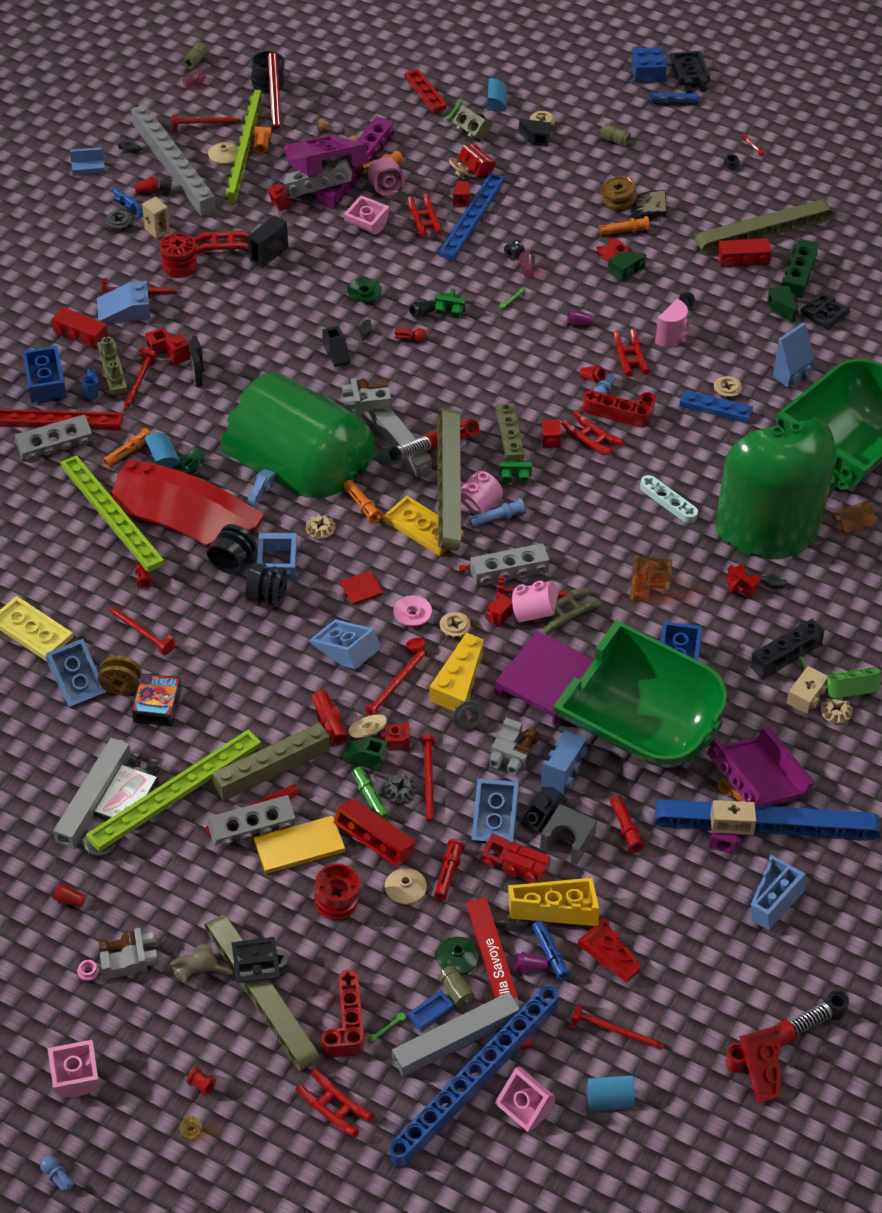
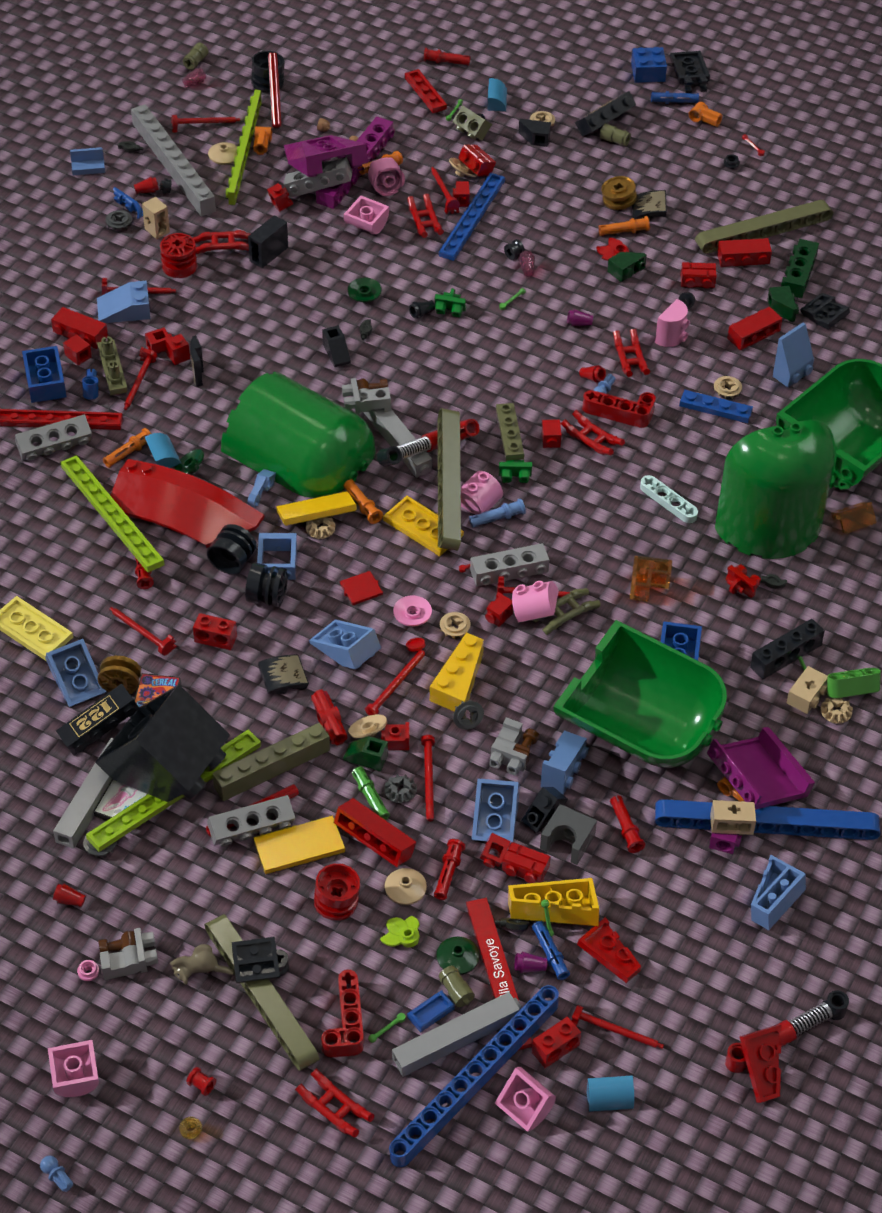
red axle [395,328,427,342] -> none
magenta panel [494,631,594,725] -> none
none -> black brick [56,684,139,756]
none -> red brick [63,334,92,366]
none -> black slope [95,684,230,802]
none -> red brick [193,613,237,650]
none -> slope [258,654,309,694]
none -> yellow tile [276,491,357,526]
none -> lime plate [380,916,420,948]
none -> red pin [423,48,471,66]
none -> red piece [431,167,460,214]
none -> red brick [532,1016,581,1068]
none -> bright green hinge [541,899,554,937]
none -> black brick [575,91,636,136]
none -> red brick [680,262,717,288]
none -> orange piece [688,102,723,127]
none -> red brick [727,306,783,351]

